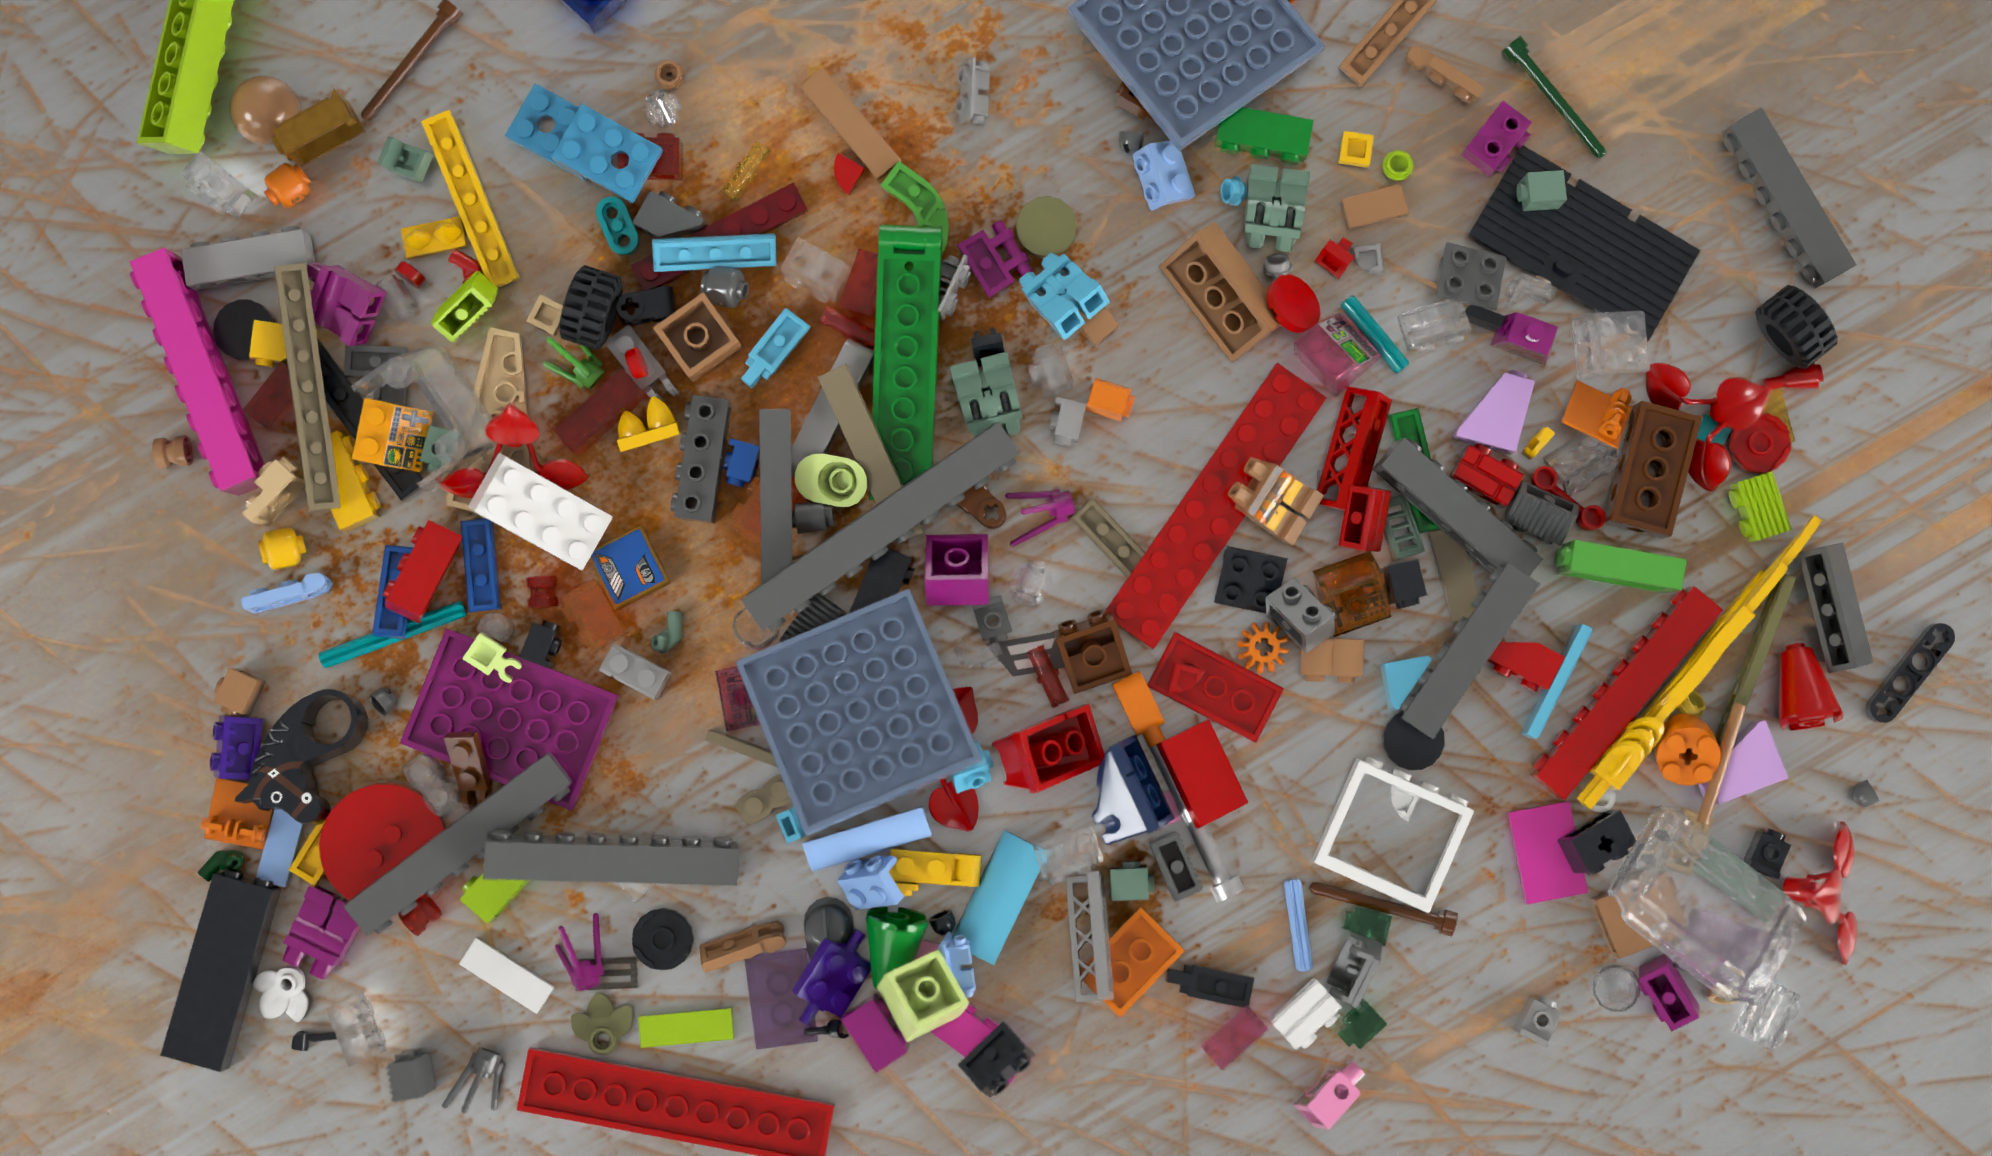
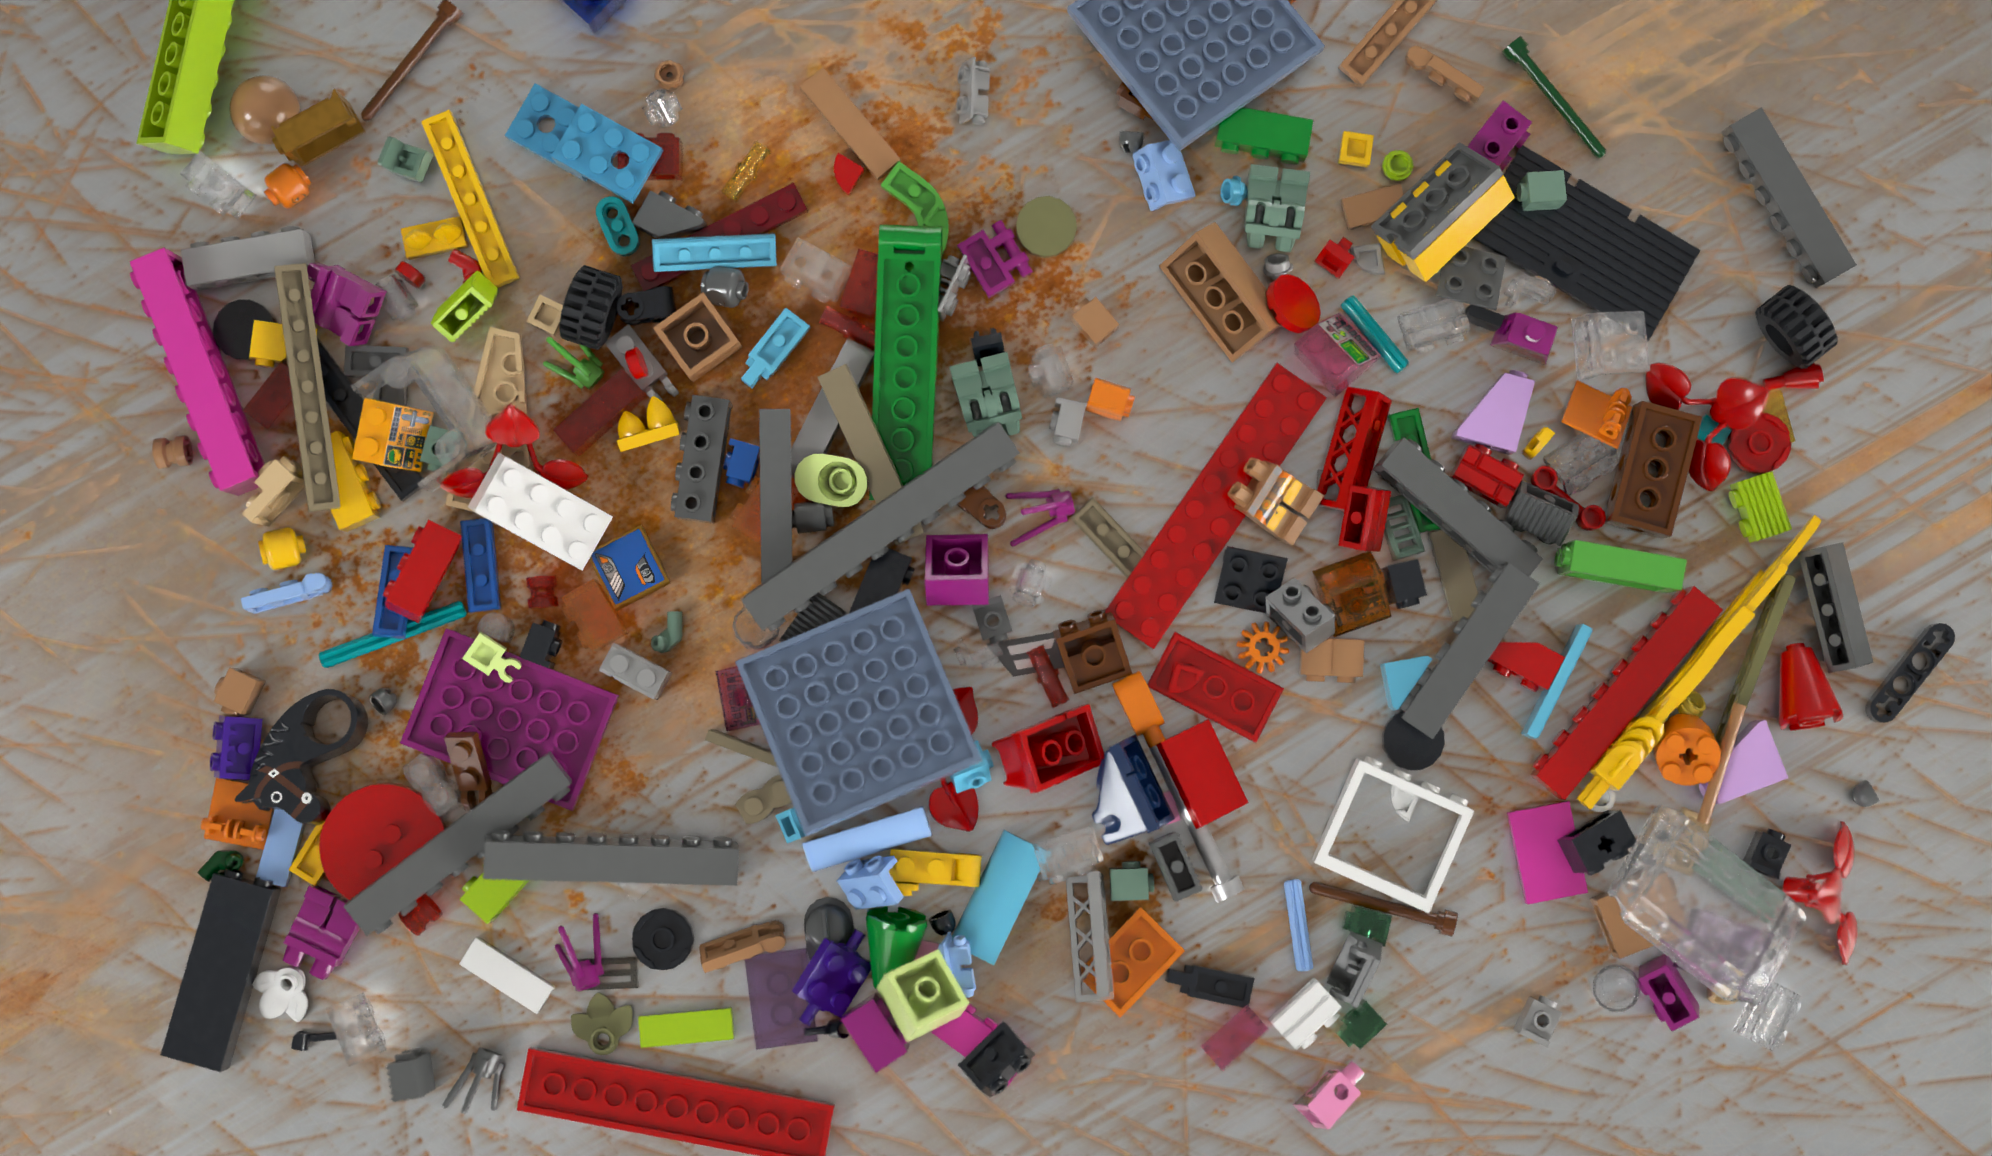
medium azure hips [1019,252,1110,341] -> none
none -> dark grey piece [1371,142,1515,282]

